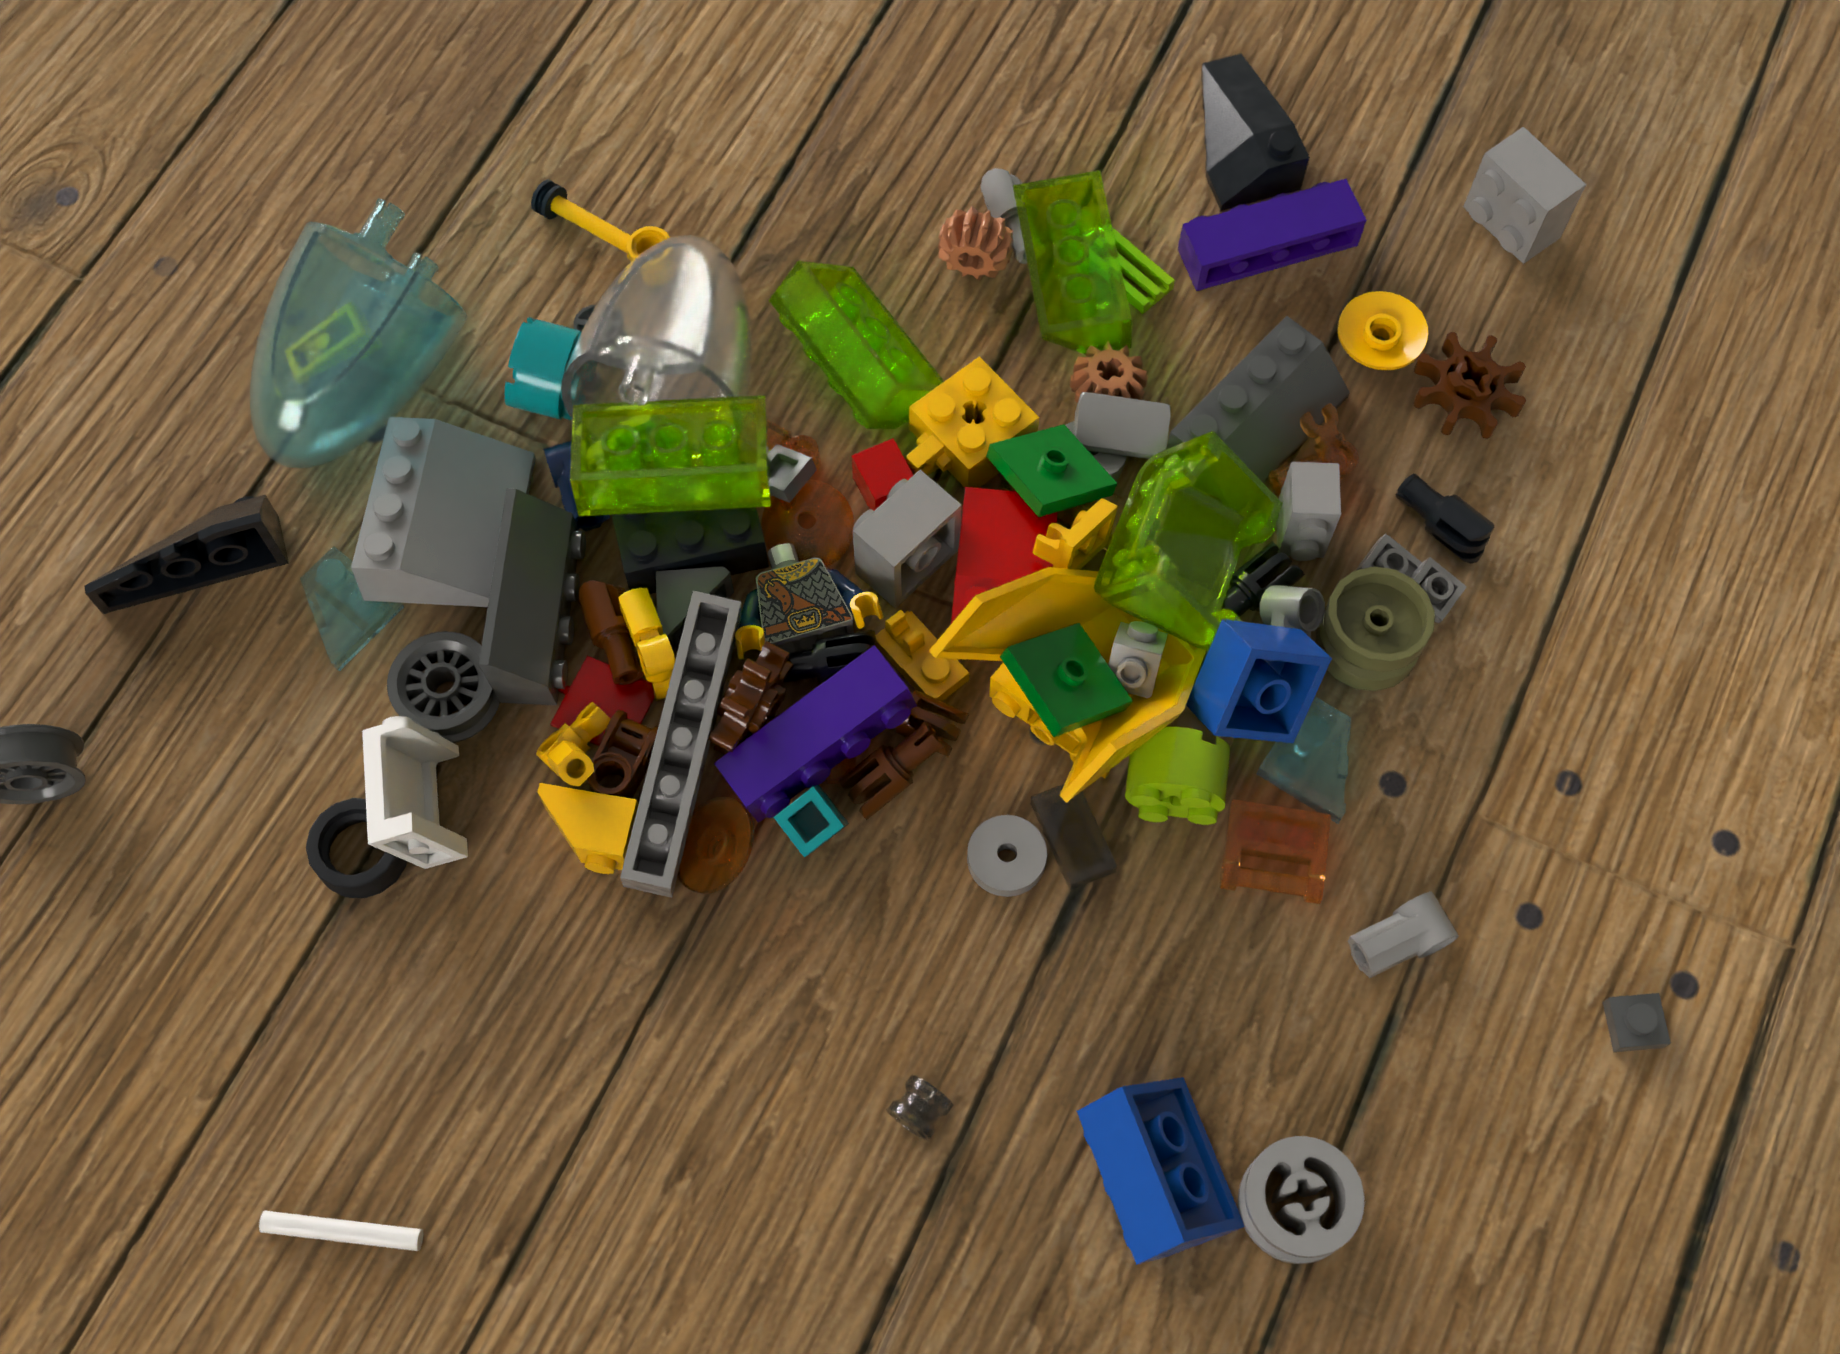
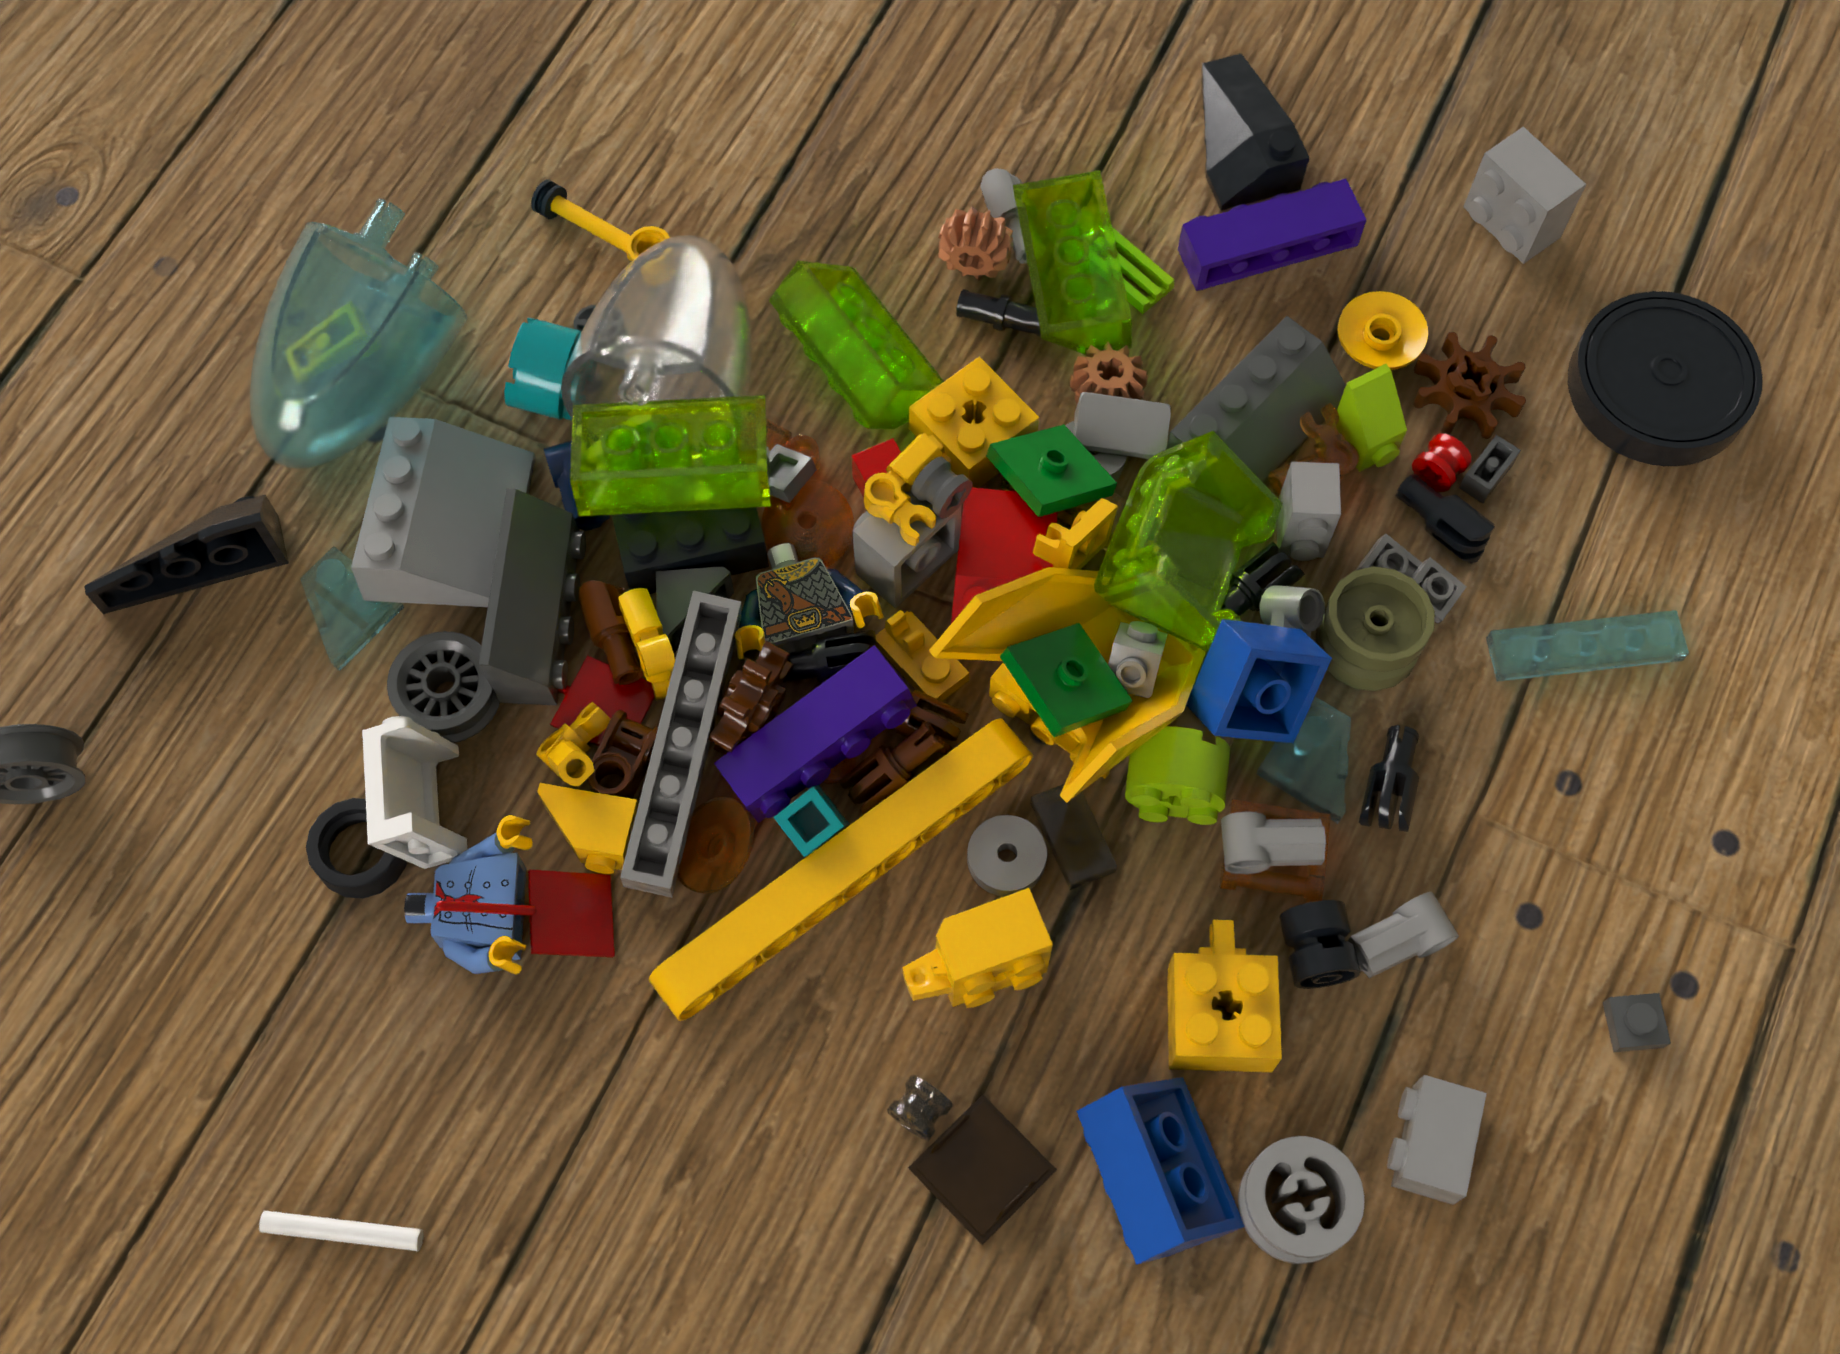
none -> medium blue torso [404,815,533,975]
none -> red piece [436,869,615,958]
none -> yellow beam [648,718,1033,1021]
none -> yellow bar [864,434,943,546]
none -> yellow hinge [902,888,1053,1008]
none -> dark brown piece [908,1094,1057,1246]
none -> dark grey wheel [911,456,972,519]
none -> black pin [956,289,1049,337]
none -> yellow hinge [1167,920,1282,1073]
none -> light grey piece [1221,812,1326,874]
none -> black wheel [1279,900,1361,989]
none -> lime slope [1330,364,1407,472]
none -> black arm [1359,725,1419,832]
none -> light grey brick [1387,1075,1487,1205]
none -> red wheel [1412,433,1472,492]
none -> dark grey piece [1459,435,1521,503]
none -> clear light blue plate [1486,610,1689,682]
none -> black brick [1568,291,1763,466]

